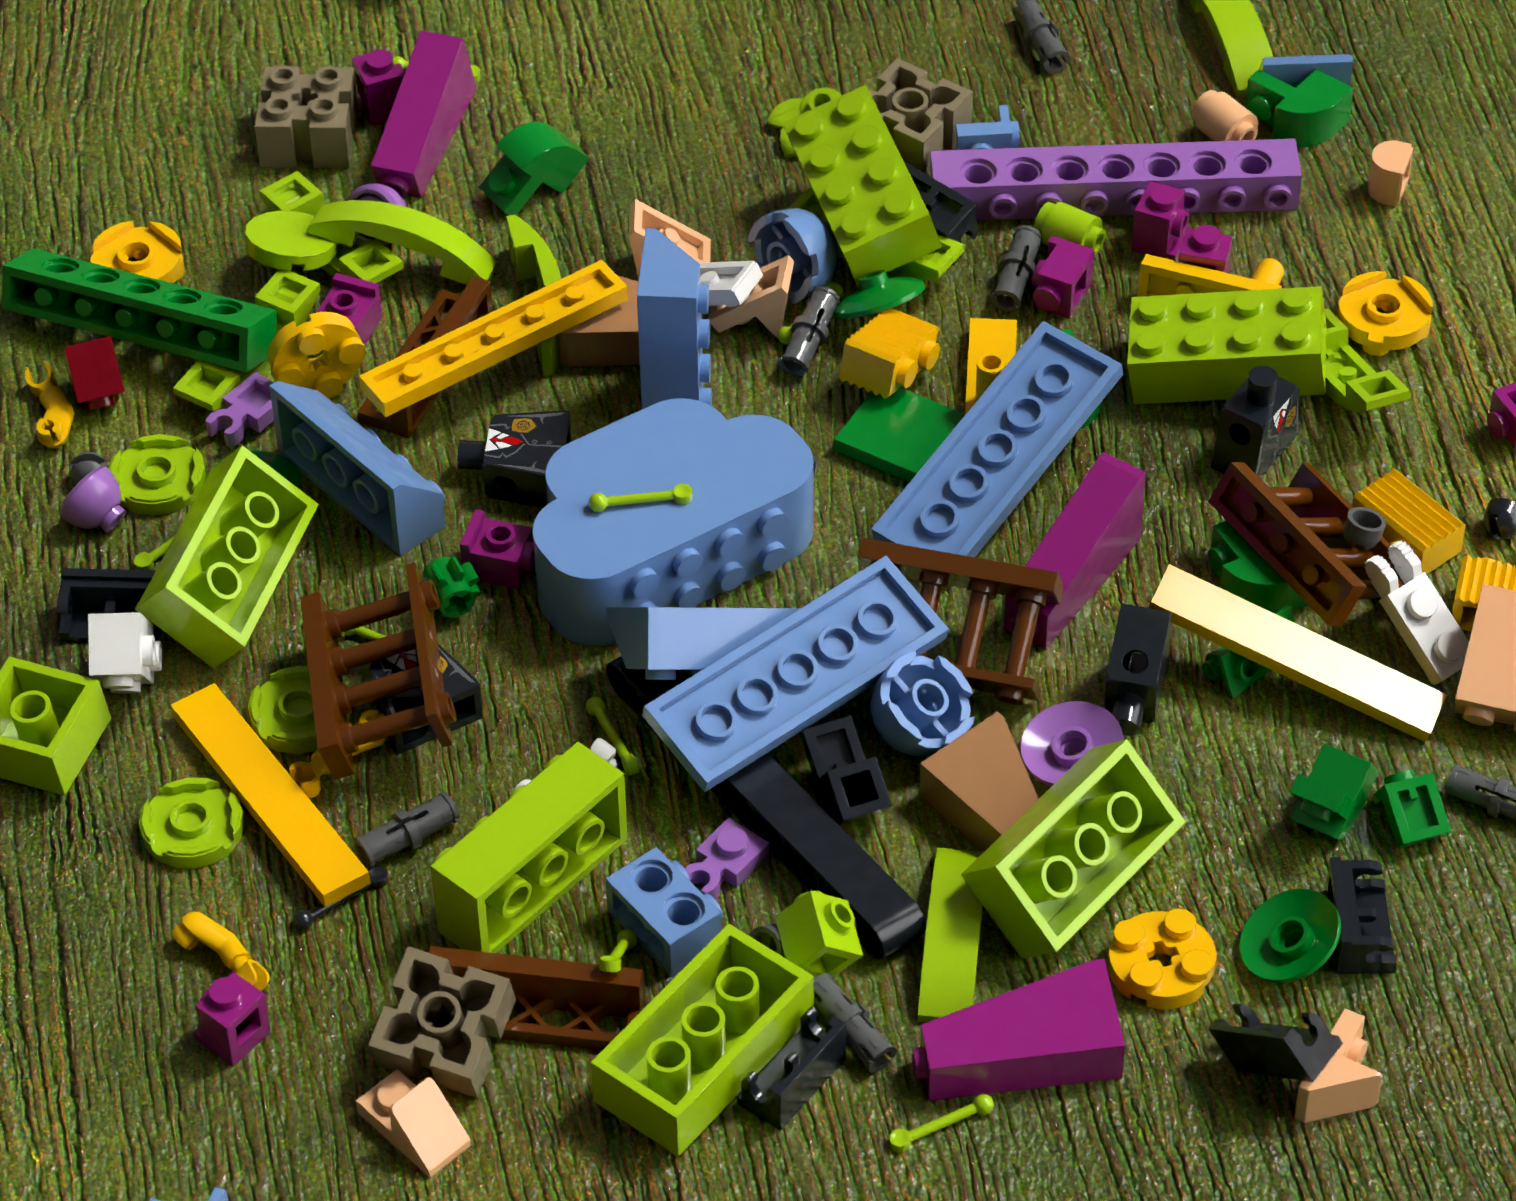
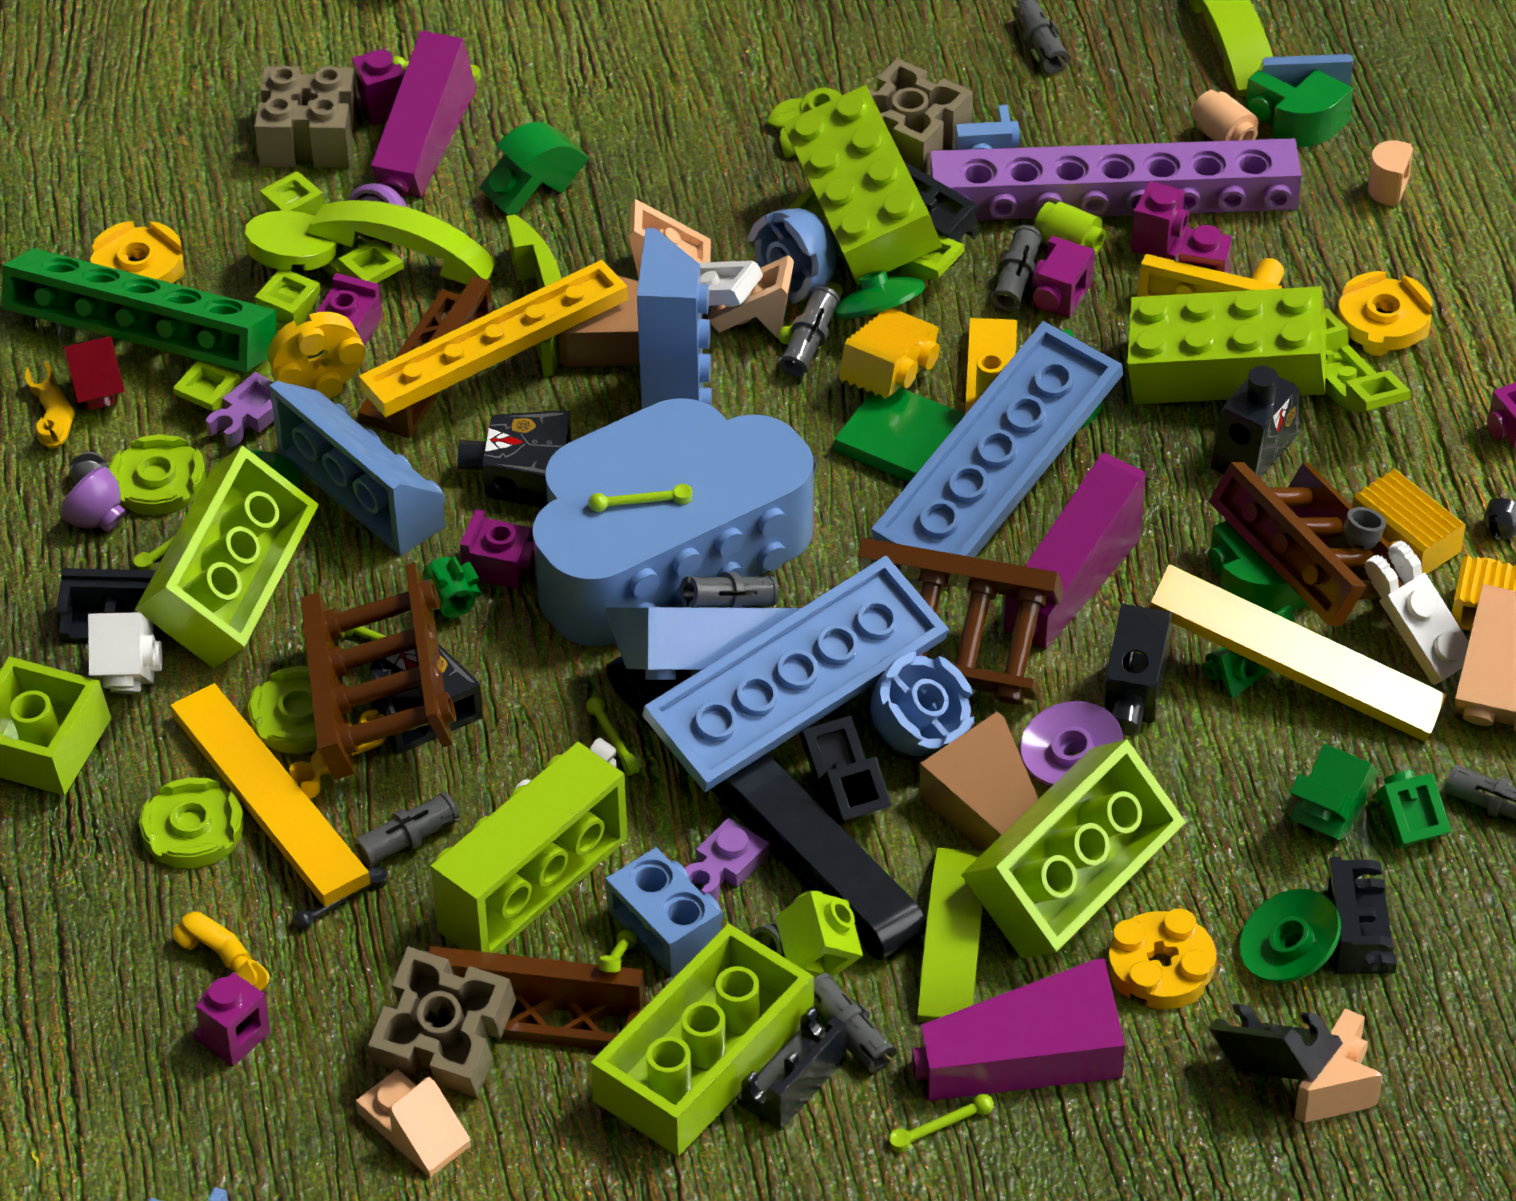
none -> dark grey pin [679,572,779,608]

